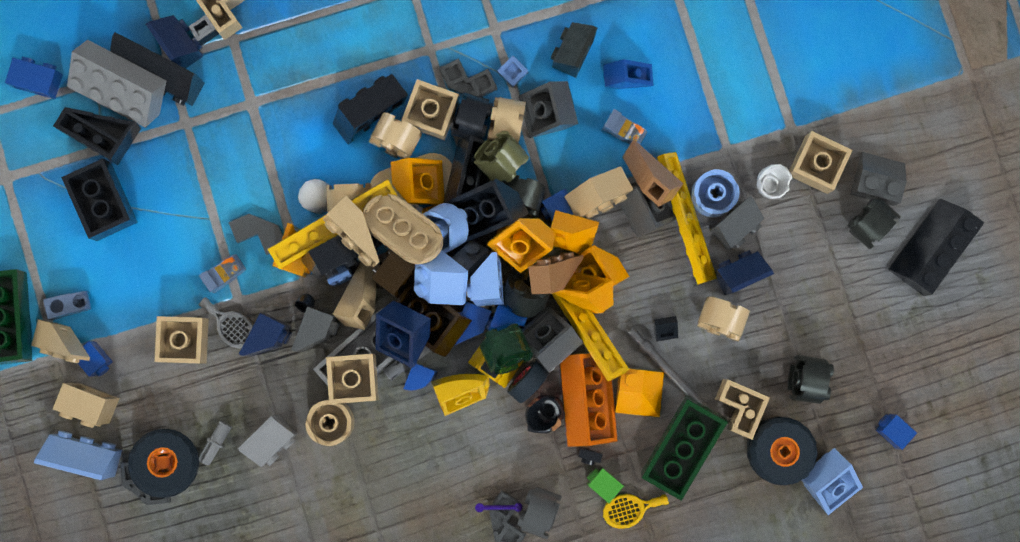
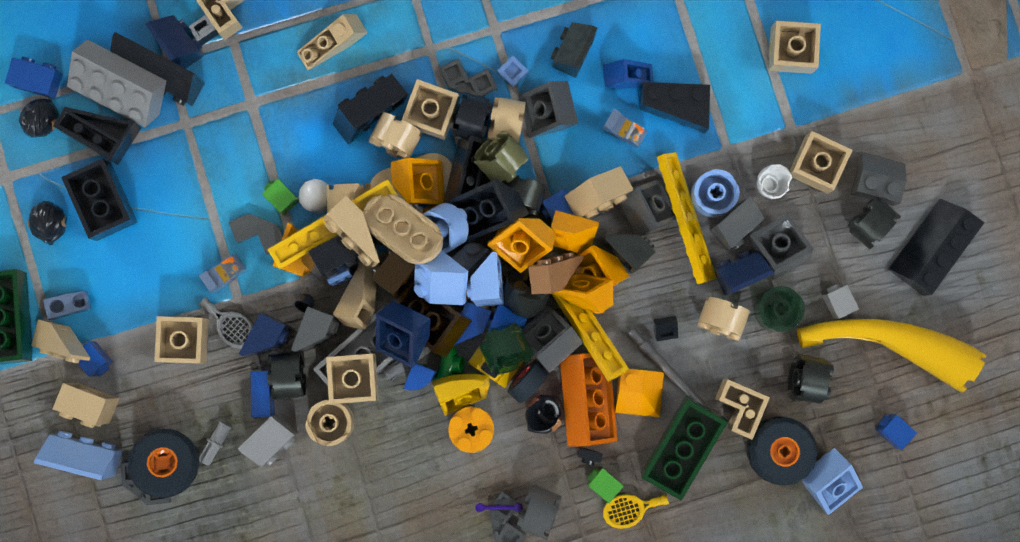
medium nougat slope [623,140,683,207] -> none
none -> black hair [19,99,59,138]
none -> black hair [27,201,67,245]
none -> blue brick [250,371,275,417]
none -> bright green brick [262,179,299,216]
none -> pearl dark grey brick [267,352,307,400]
none -> tan slope [297,14,368,70]
none -> green piece [436,346,465,380]
none -> light orange brick [448,406,494,453]
none -> pearl dark grey slope [601,235,656,274]
none -> black wedge [640,82,710,134]
none -> dark grey slope [749,213,814,281]
none -> clear green brick [754,286,805,332]
none -> tan brick [768,21,821,74]
none -> yellow brick [797,319,987,393]
none -> light grey brick [822,283,859,320]

